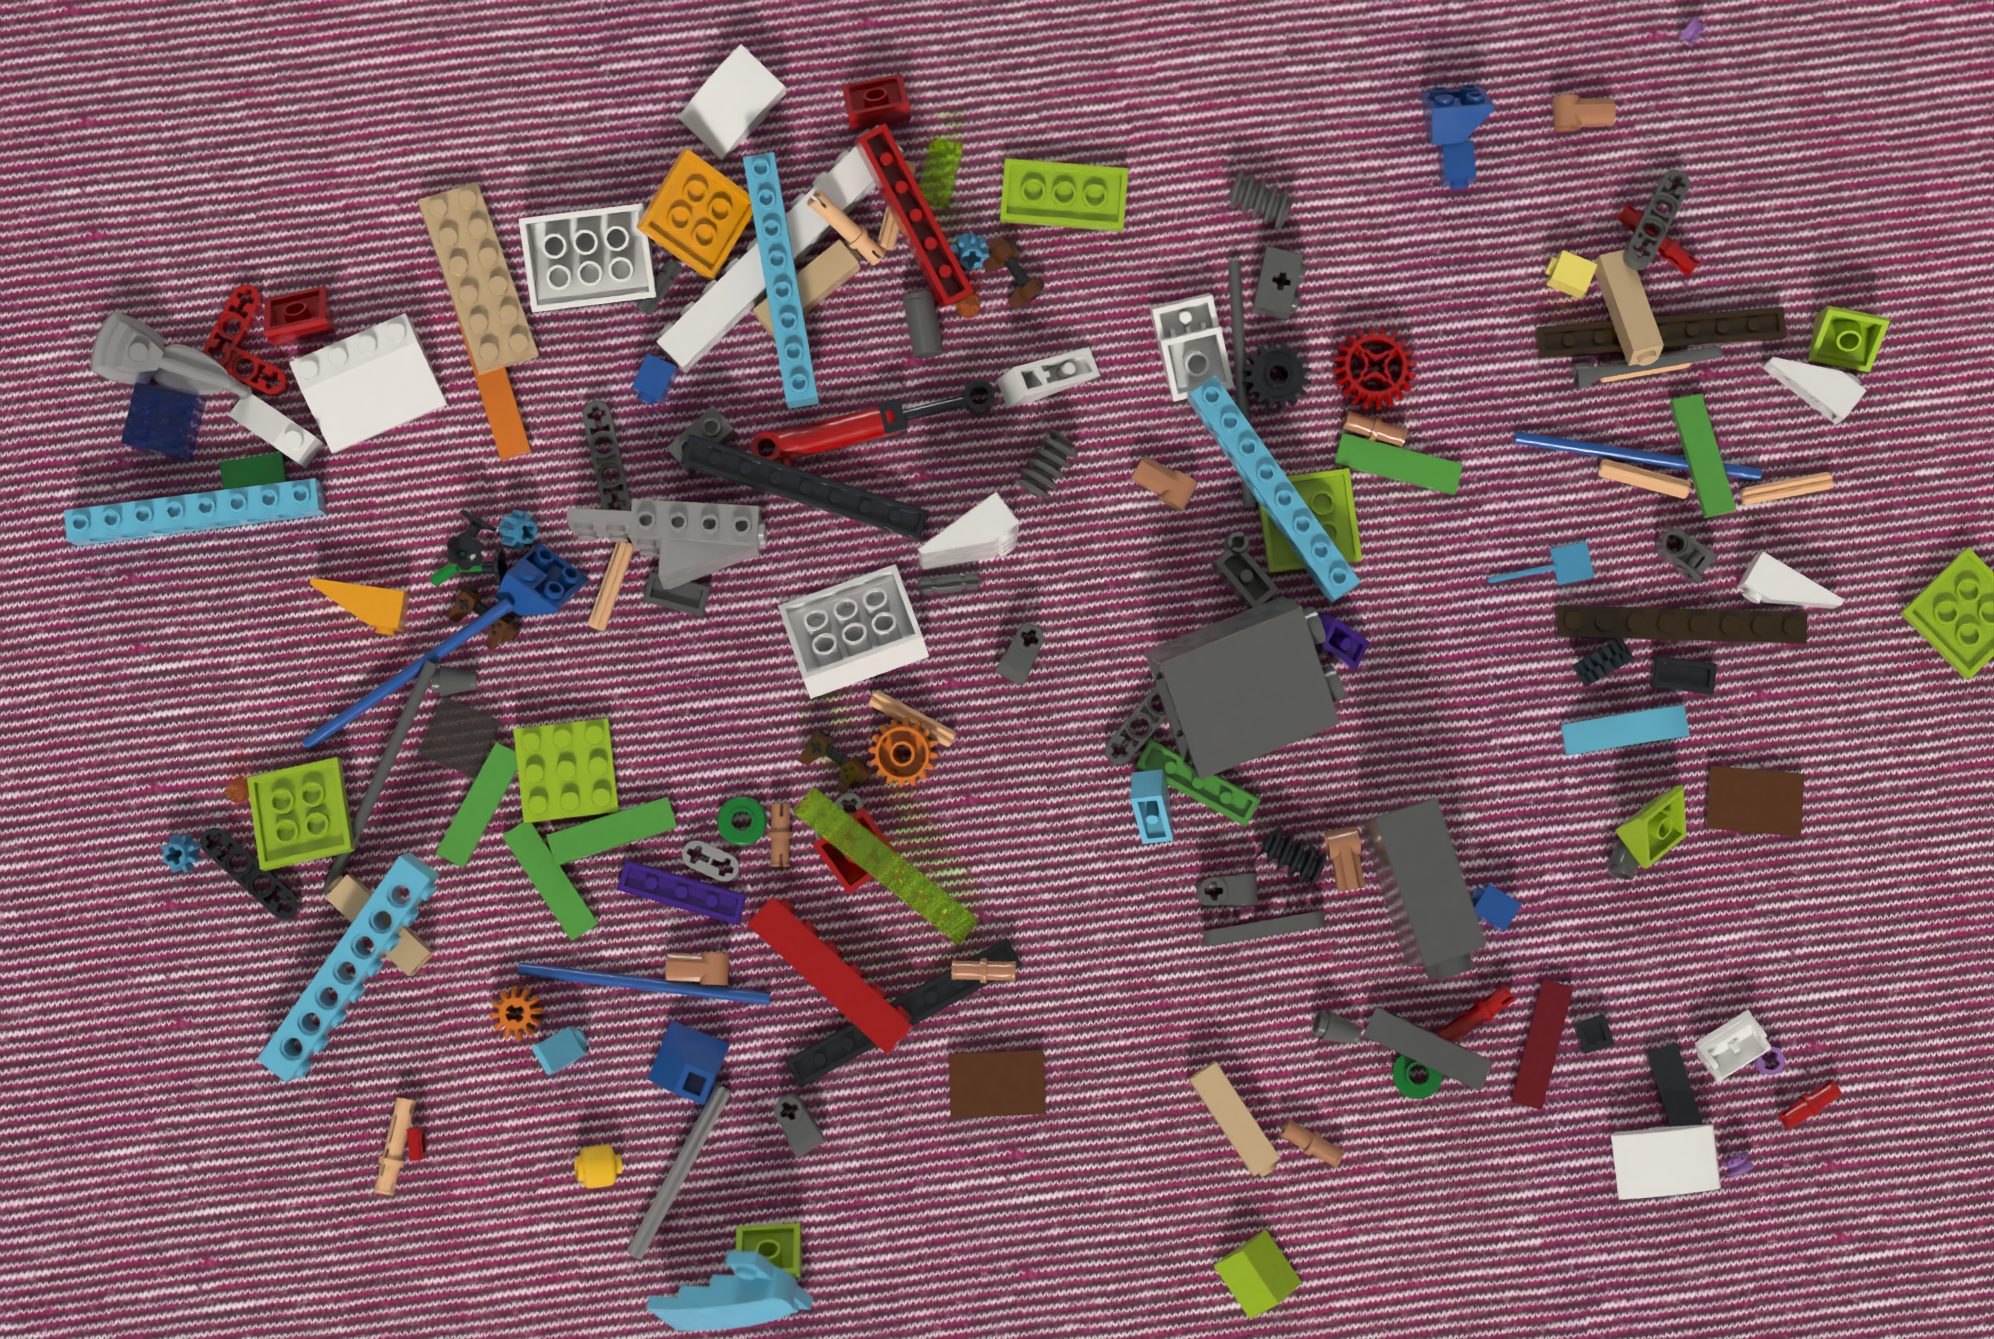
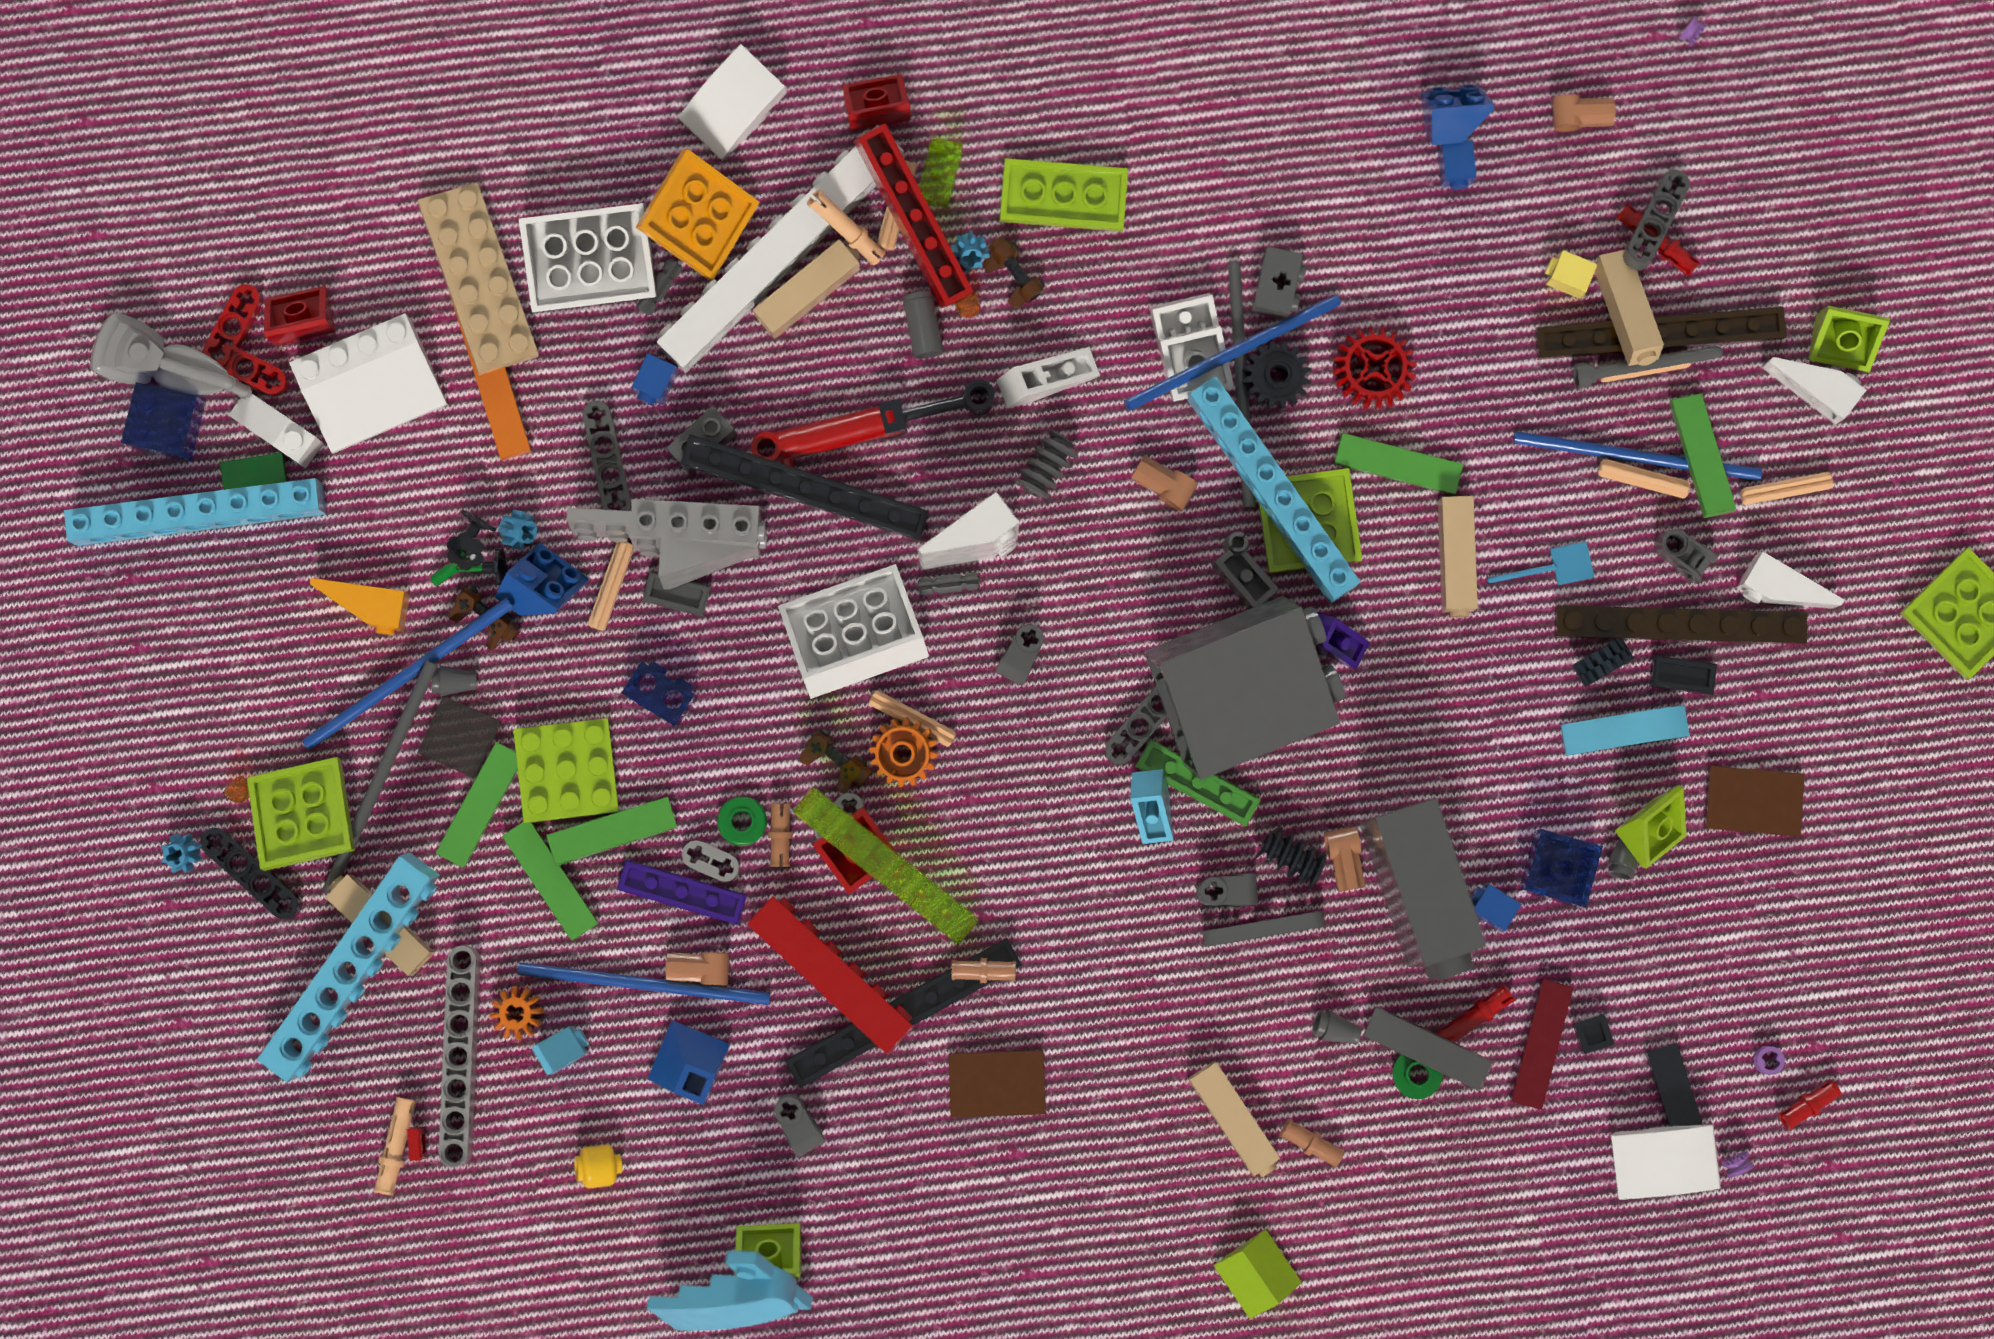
light grey axle [627,1085,731,1259] -> none
medium azure brick [743,152,819,409] -> none
dark grey piece [1228,169,1297,230] -> none
nougat pin [1342,410,1408,448] -> none
white hinge [1695,1010,1771,1082] -> none
none -> light grey beam [439,946,481,1168]
none -> clear blue brick [621,660,697,729]
none -> blue piece [1124,294,1341,411]
none -> tan brick [1438,496,1478,618]
none -> clear blue brick [1519,829,1603,908]

